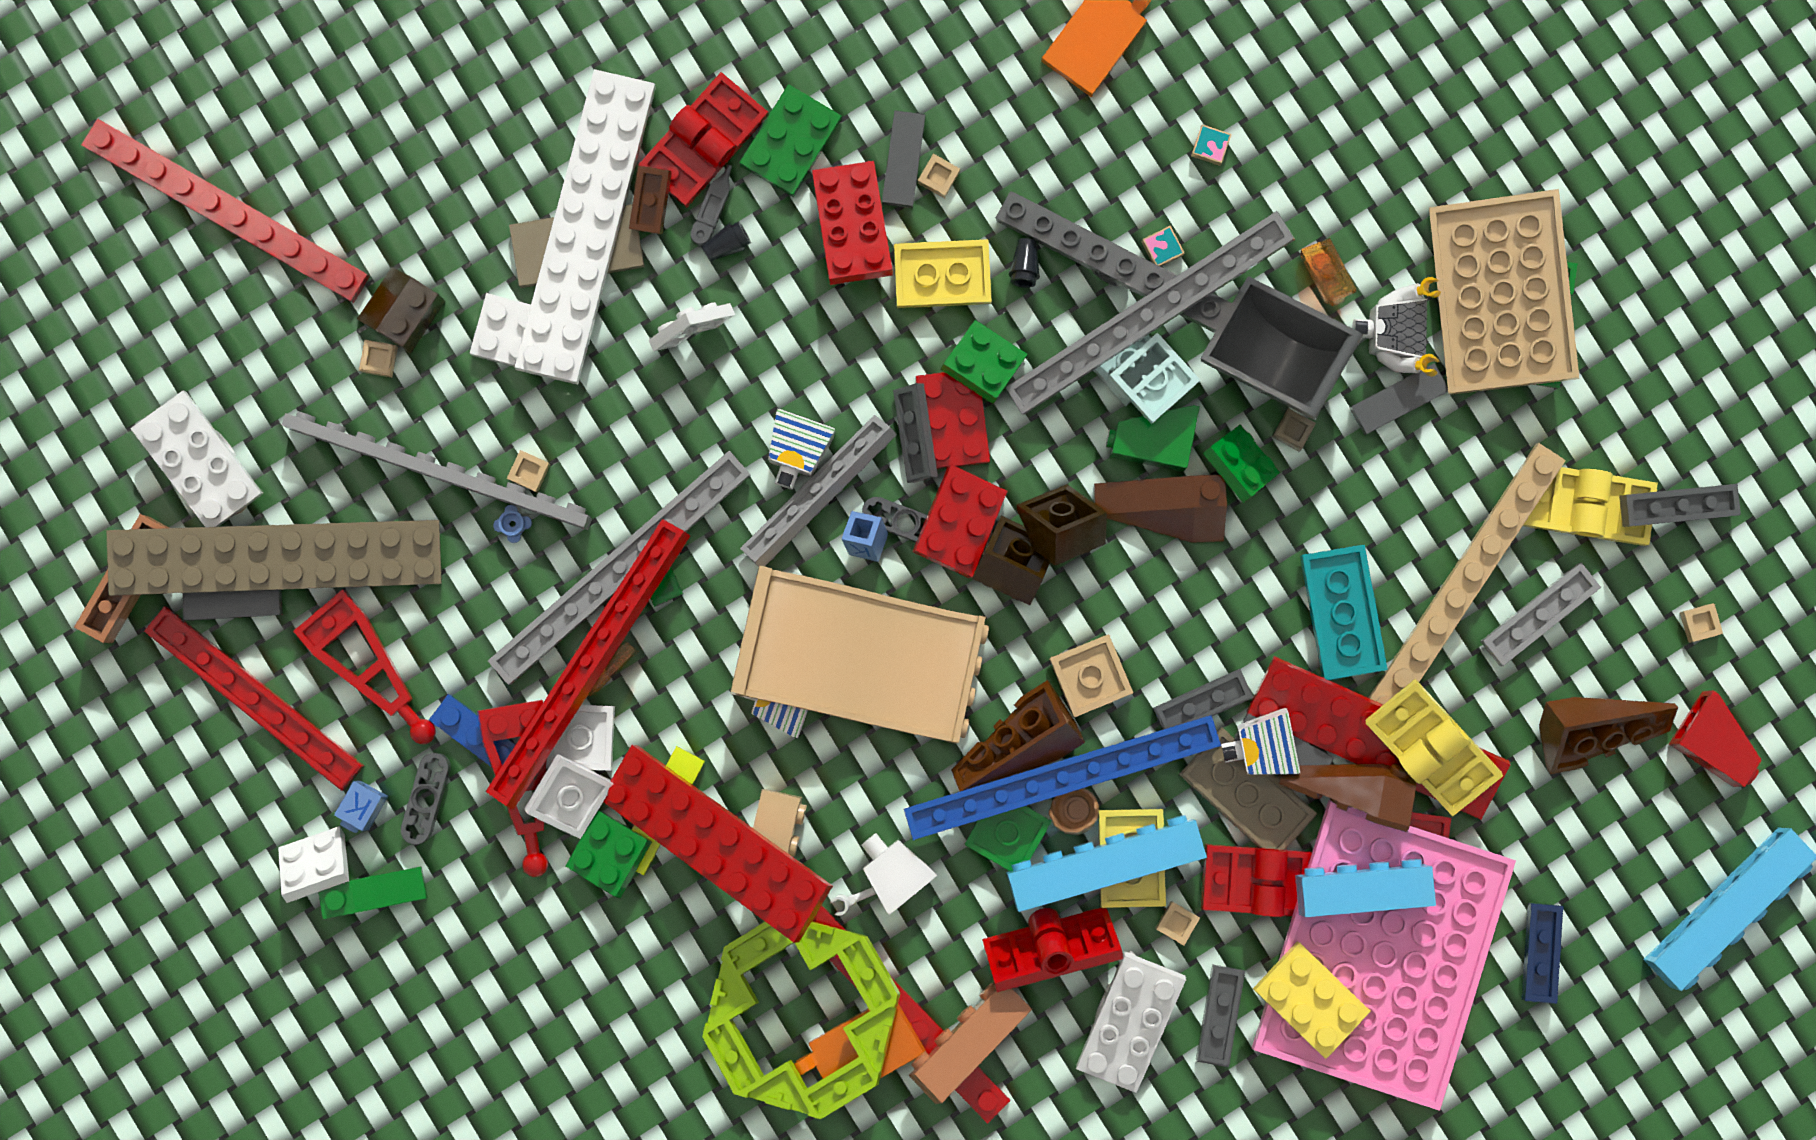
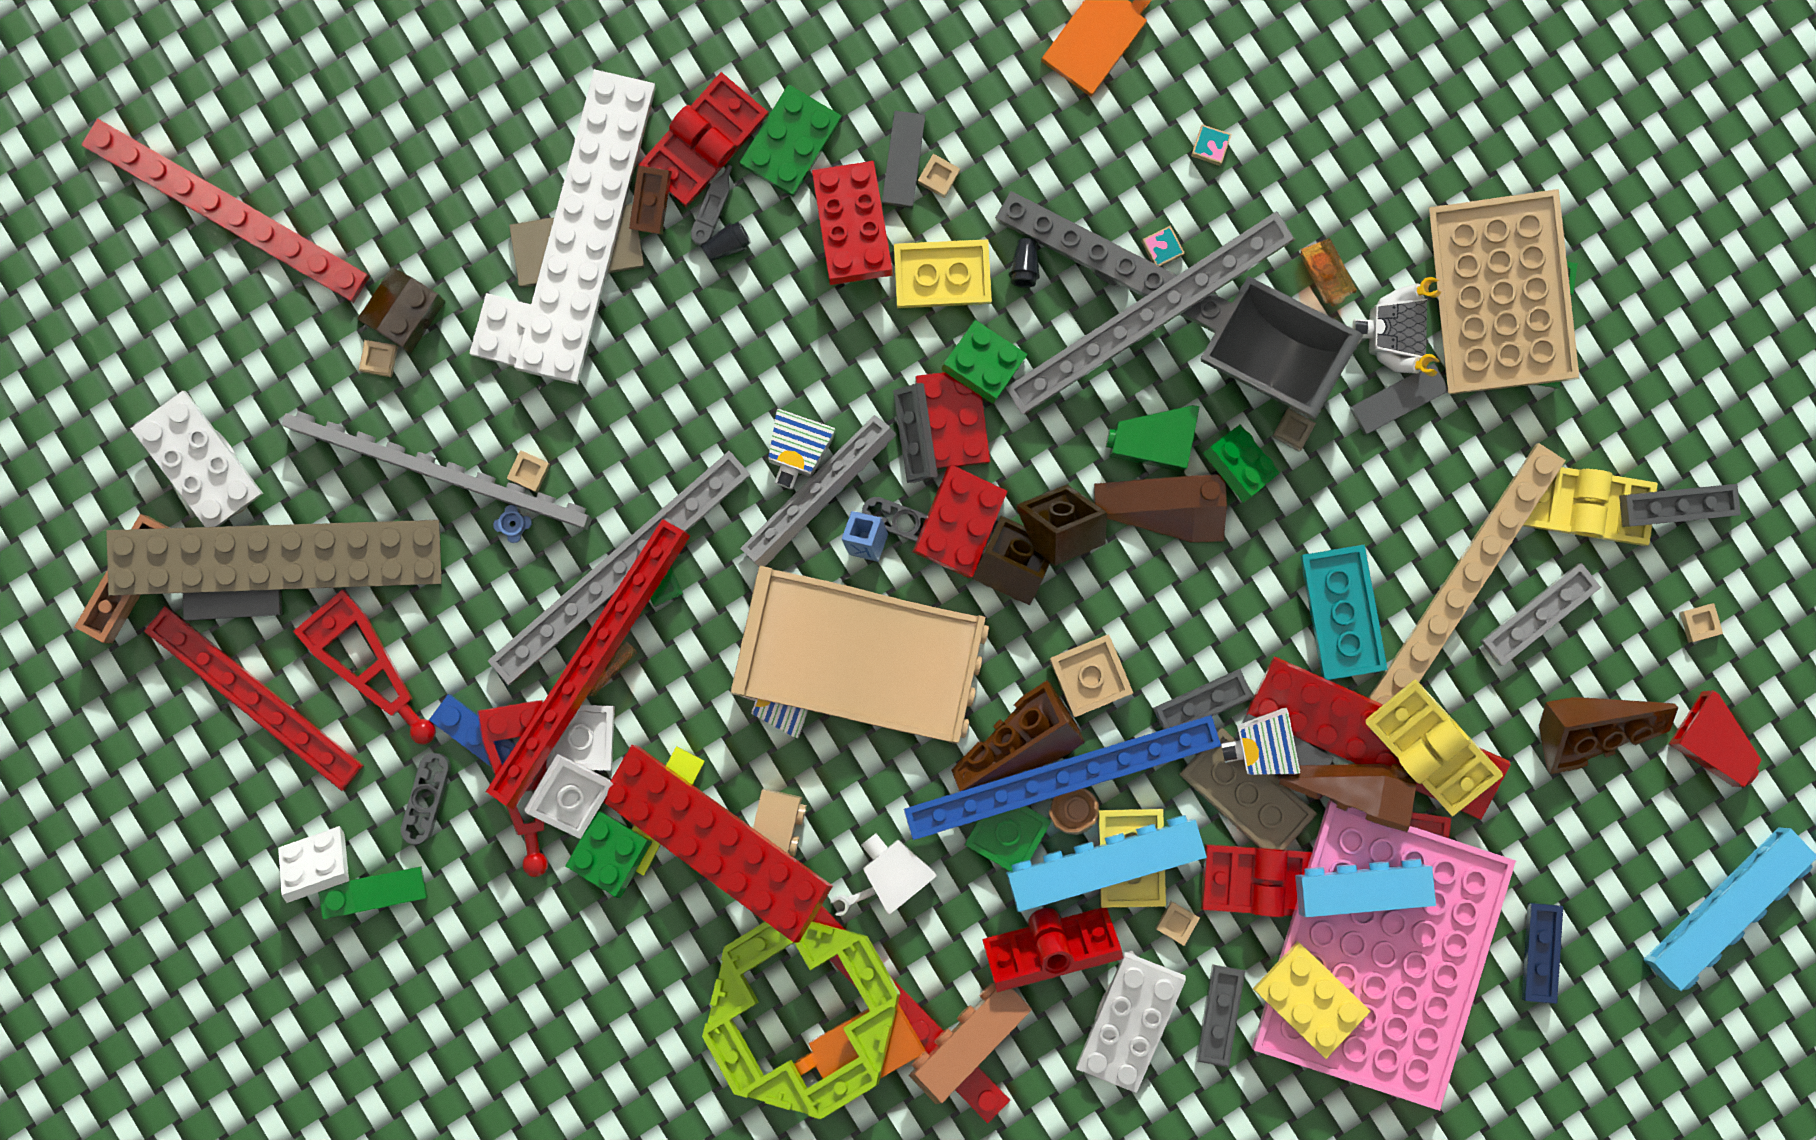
medium blue brick [334,781,389,833] -> none
white plate [648,302,735,352] -> none
light aqua bracket [1093,333,1200,424] -> none

